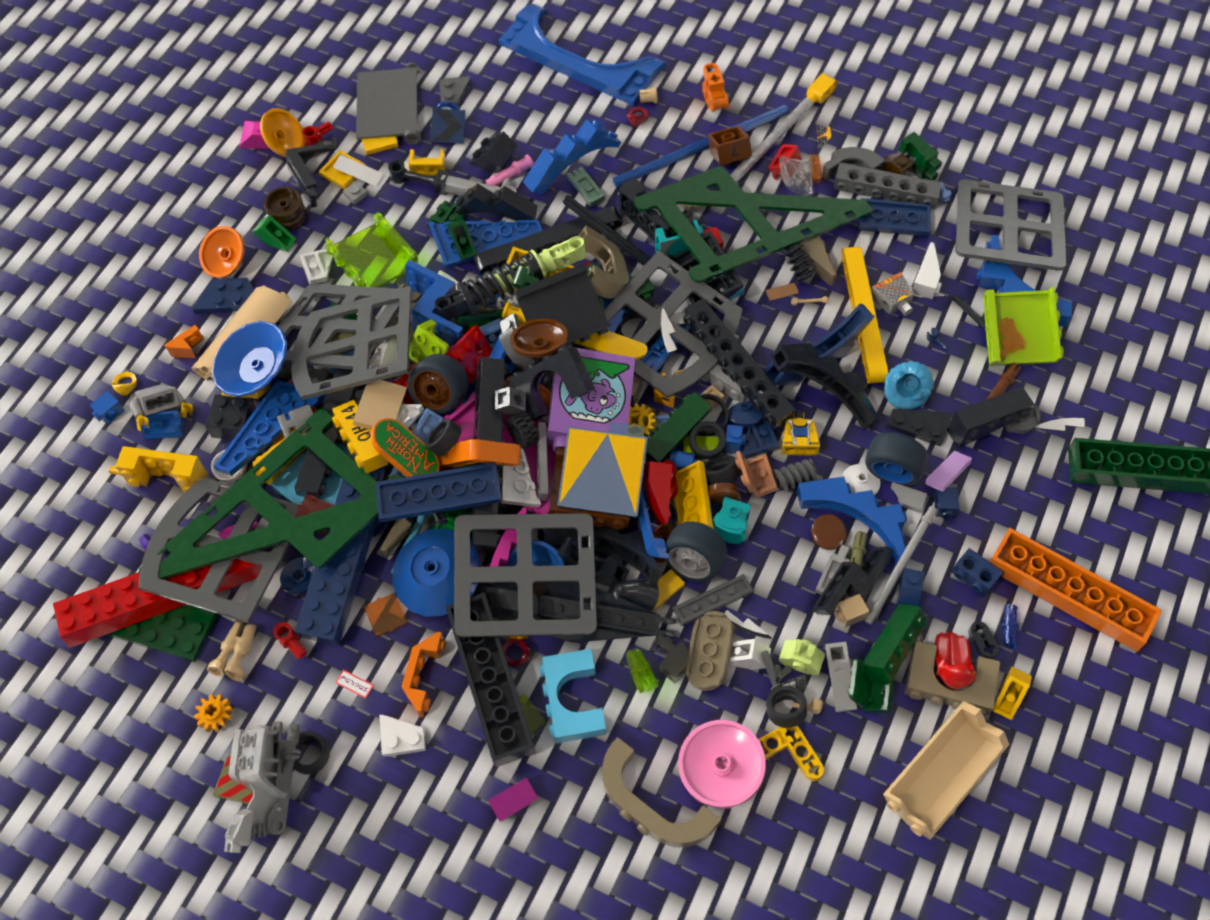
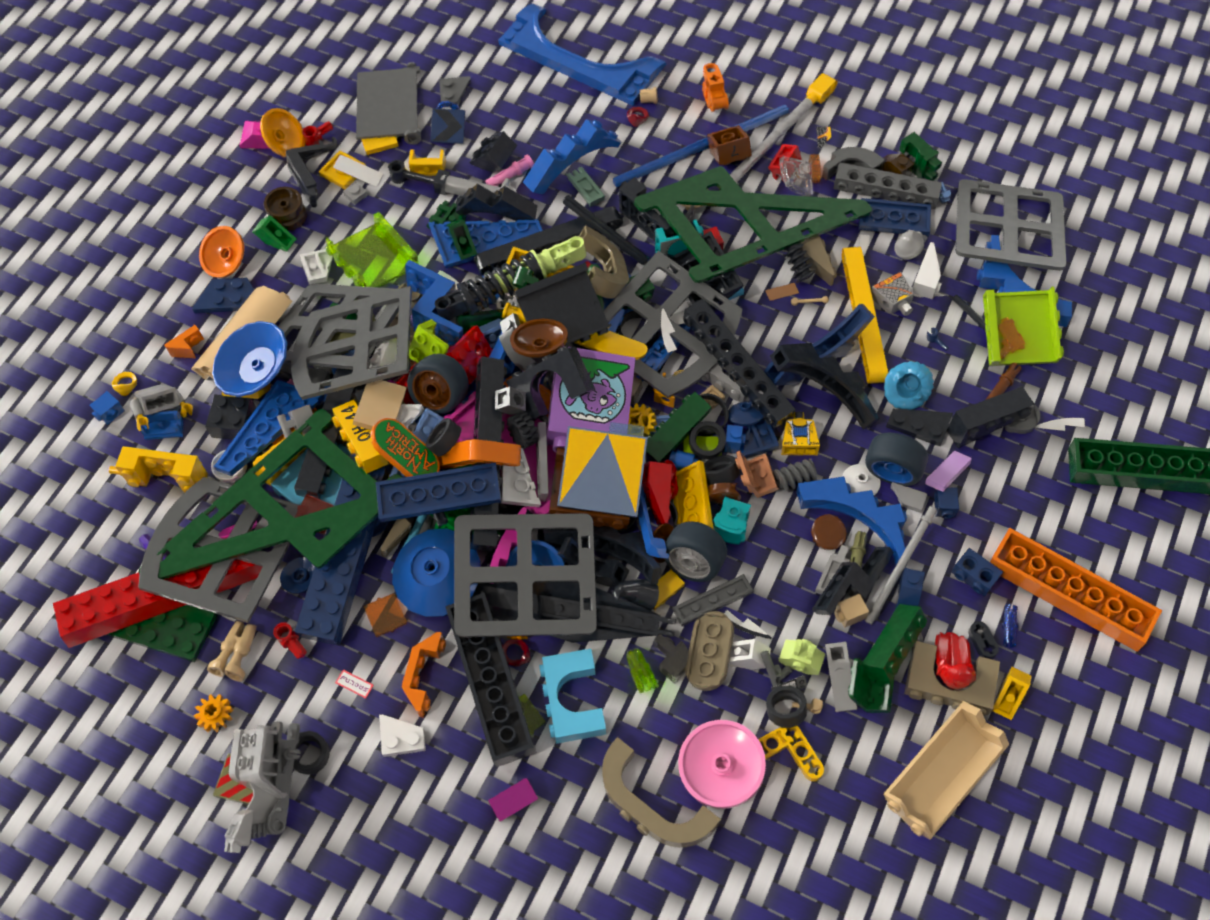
none -> light grey hat [895,230,928,260]

